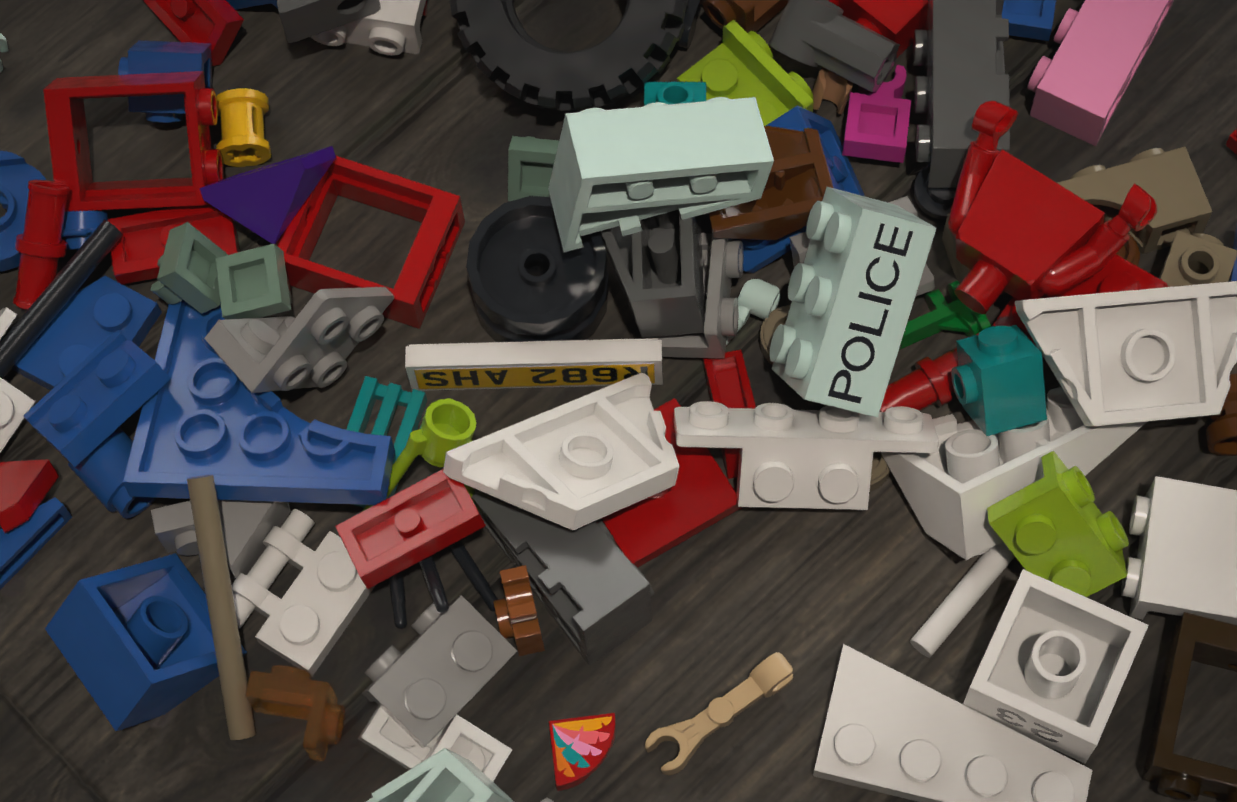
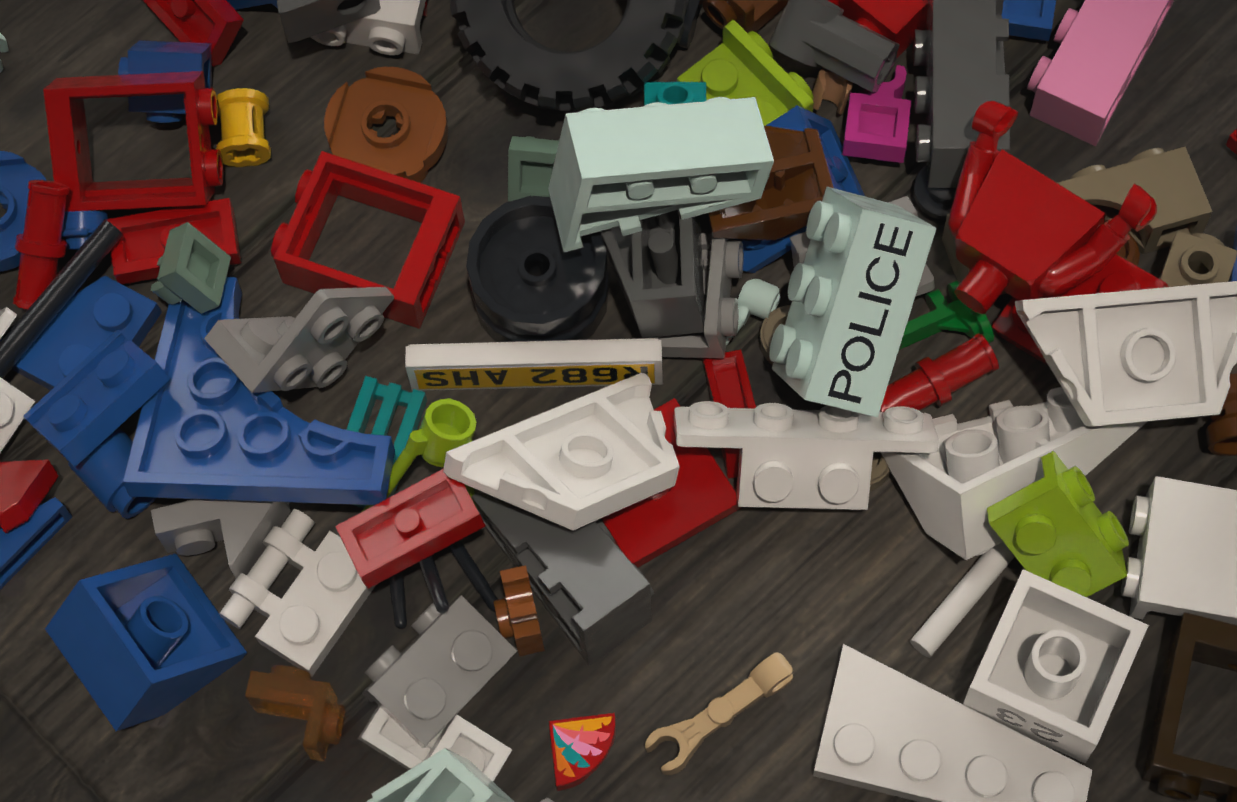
dark tan bar [187,475,256,740] -> none
dark purple slope [200,146,336,244] -> none
sand green tile [215,244,292,319] -> none
teal brick [951,325,1047,436] -> none
none -> dark orange plate [324,67,448,183]

